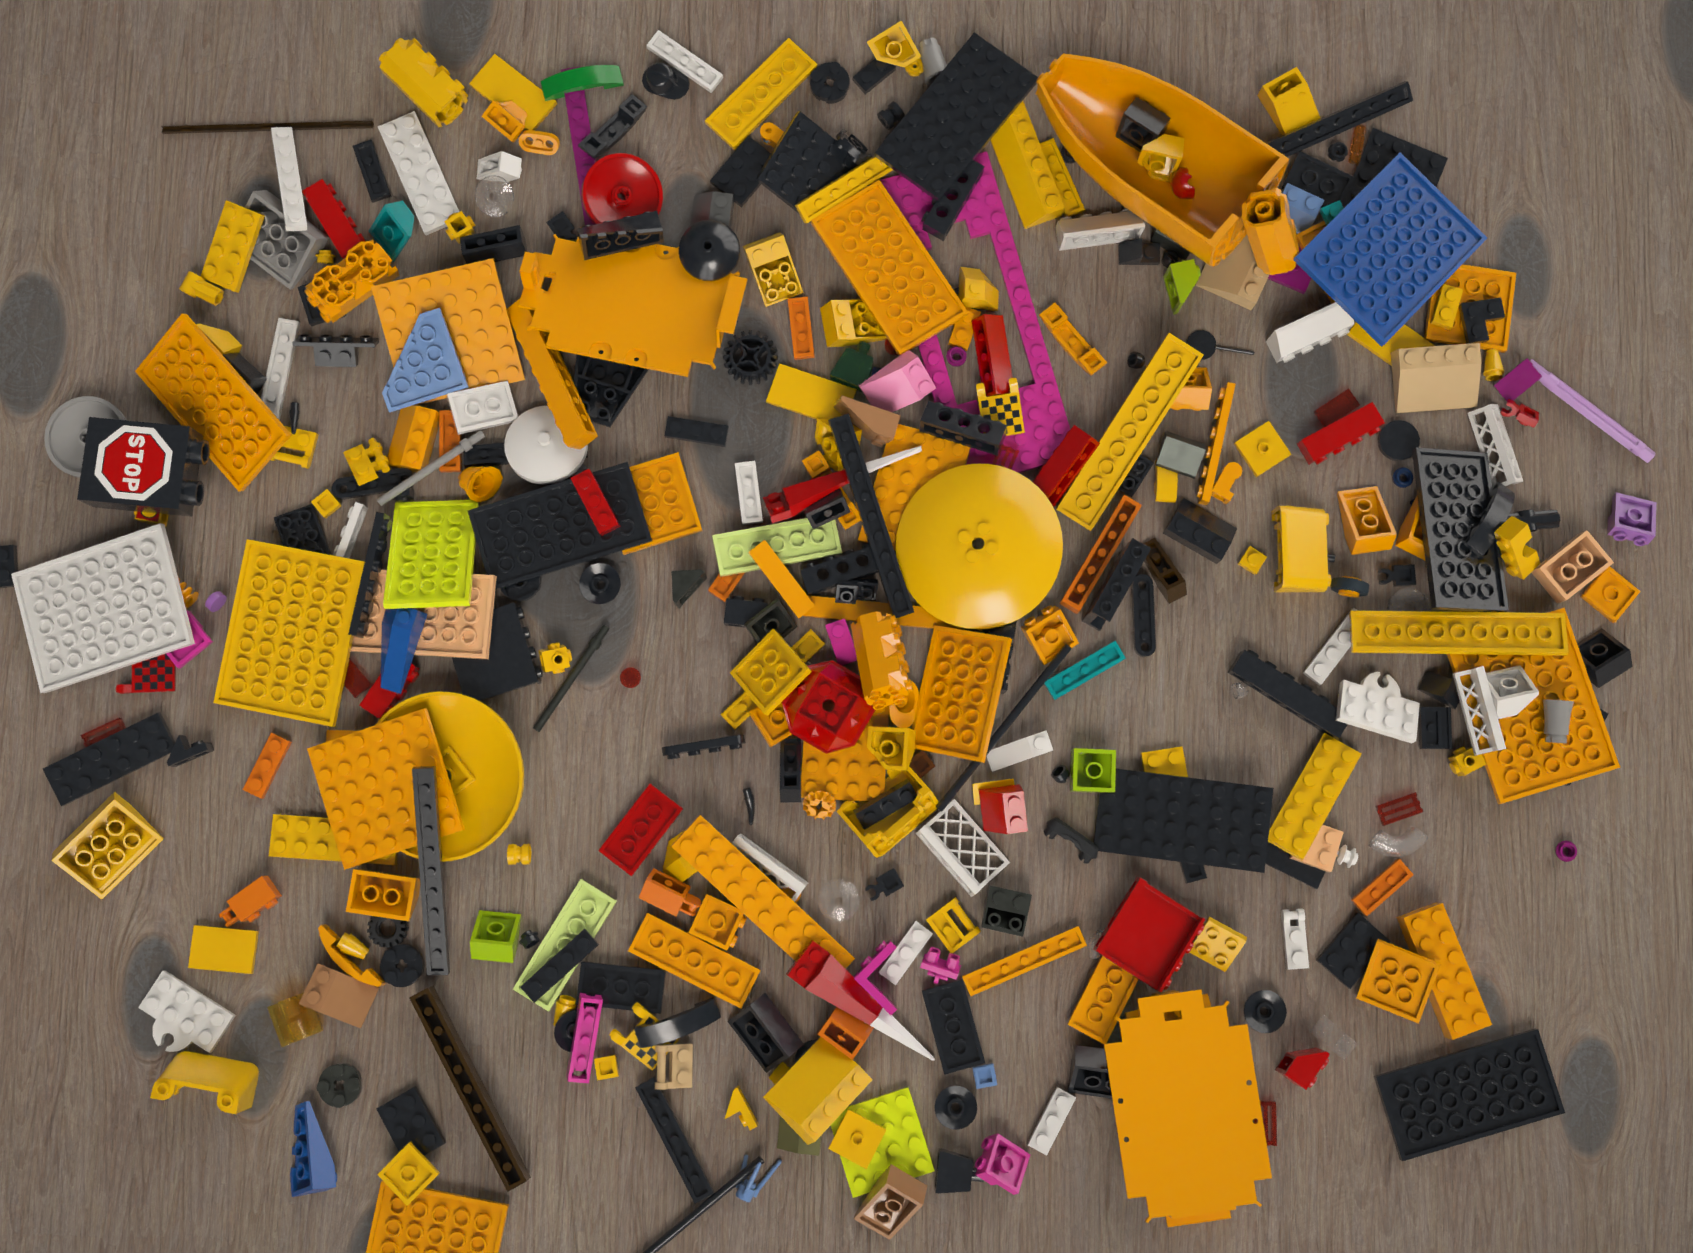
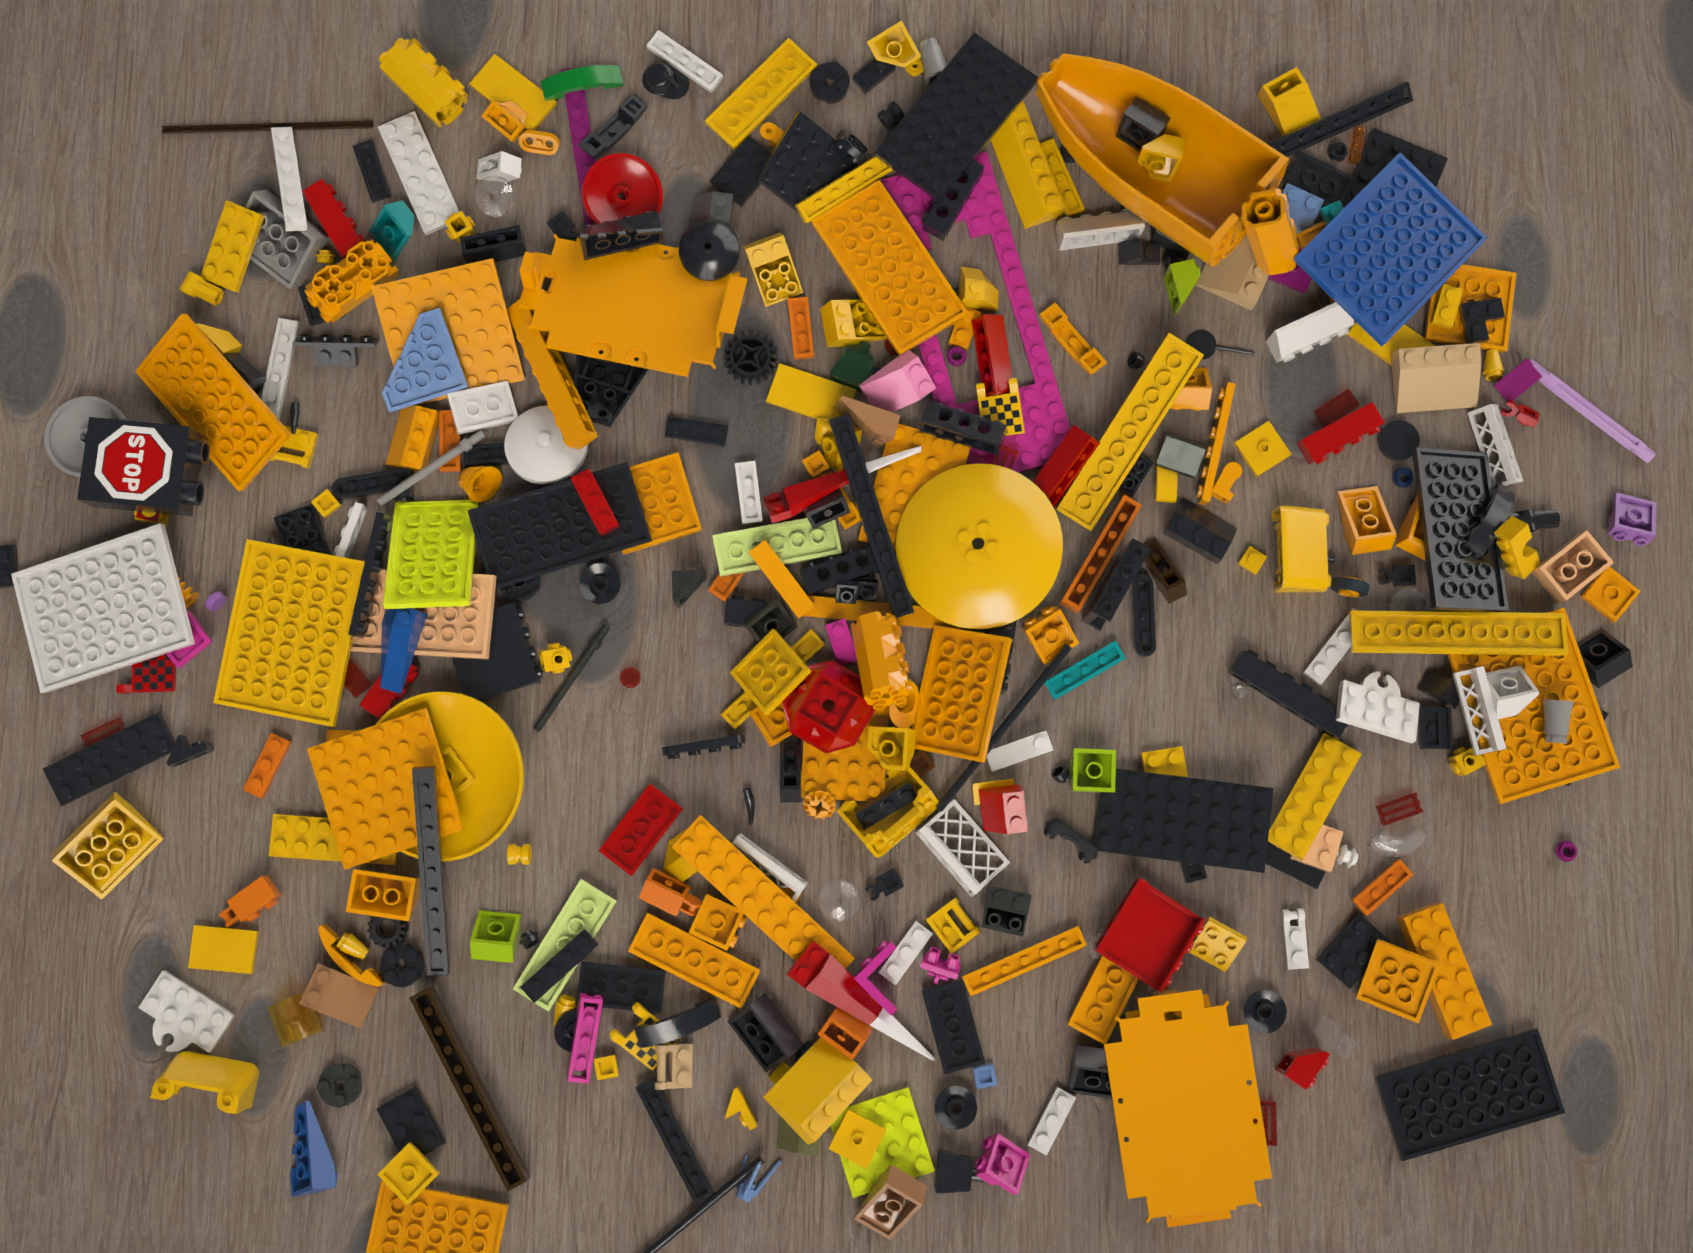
yellow plate [343,438,390,486] -> none
red hair [1171,167,1195,199] -> none

